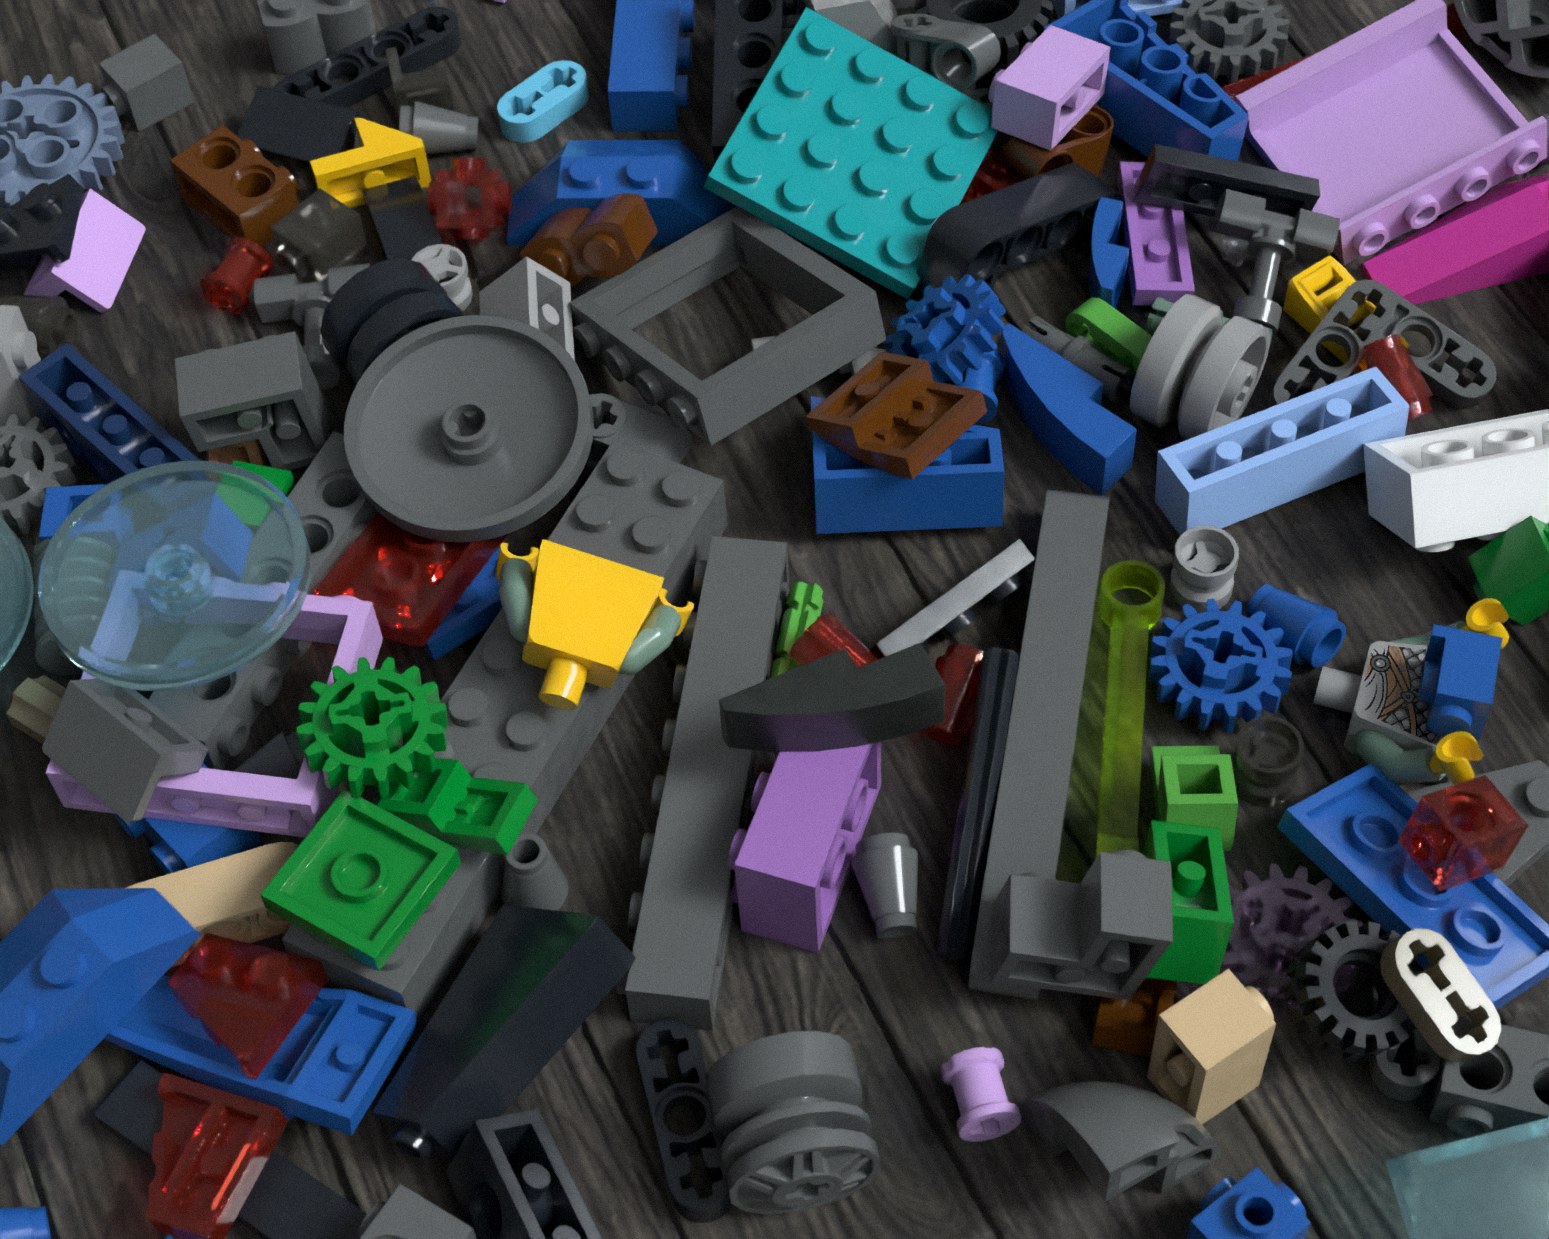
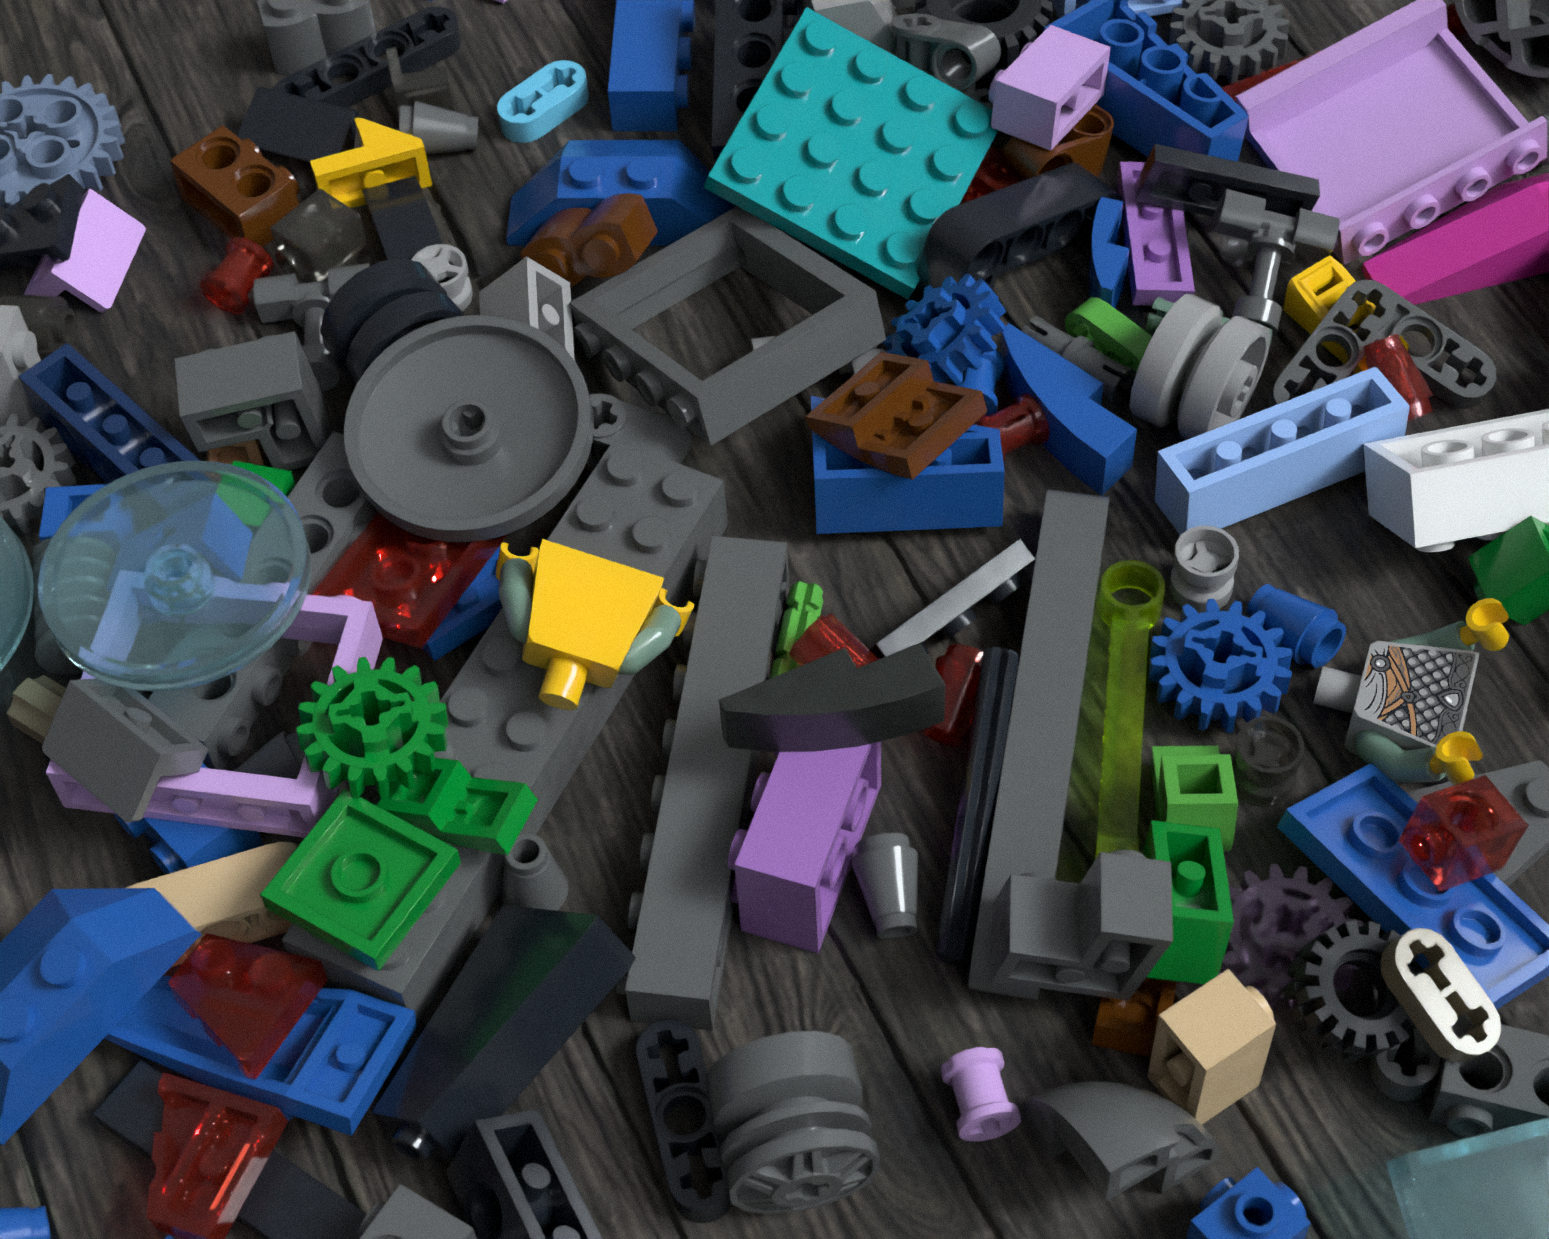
dark grey brick [98,34,194,132] -> none
clear red brick [428,157,512,239] -> none
blue brick [1417,624,1502,741] -> none
none -> clear red bush [973,392,1050,462]

